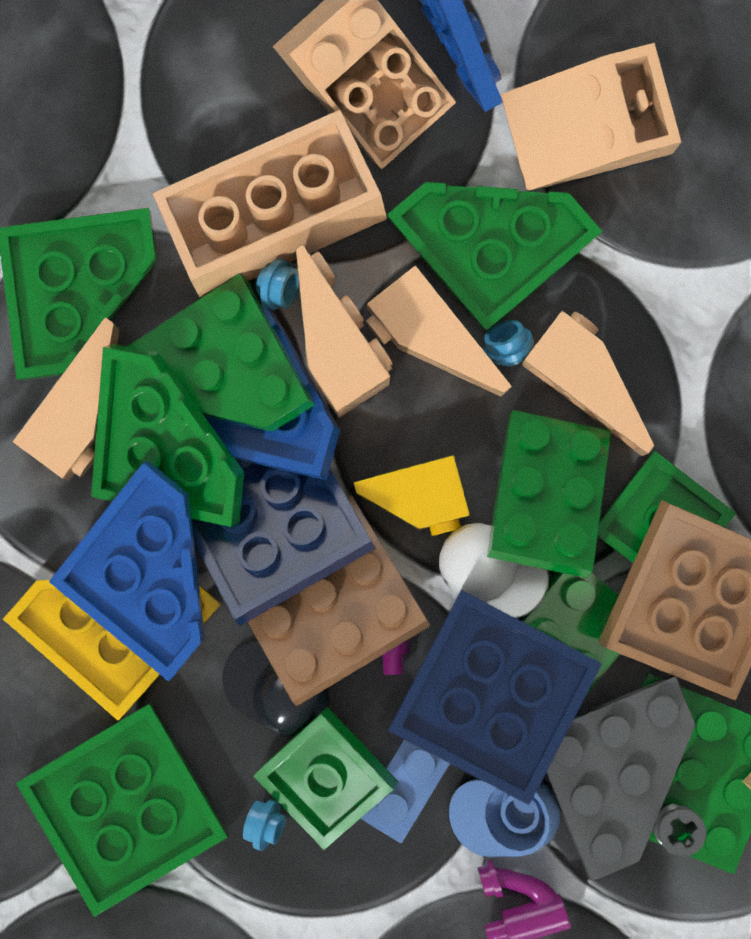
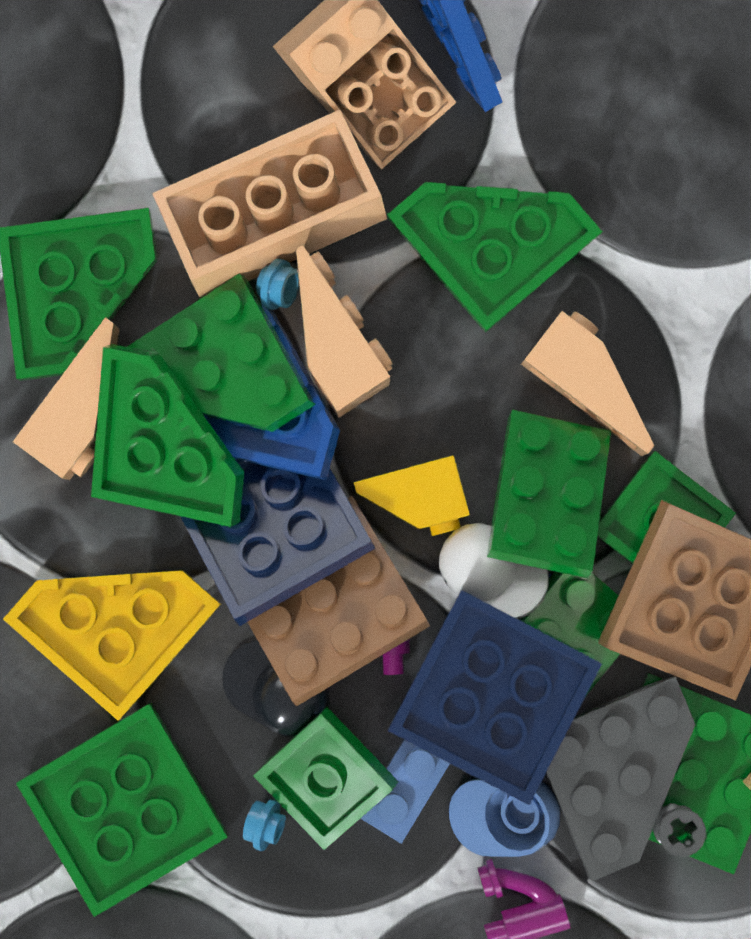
blue plate [49,461,205,682] -> none
light nougat slope [366,266,512,397] -> none
dark azure plate [483,320,534,366] -> none
light nougat slope [501,43,681,192] -> none

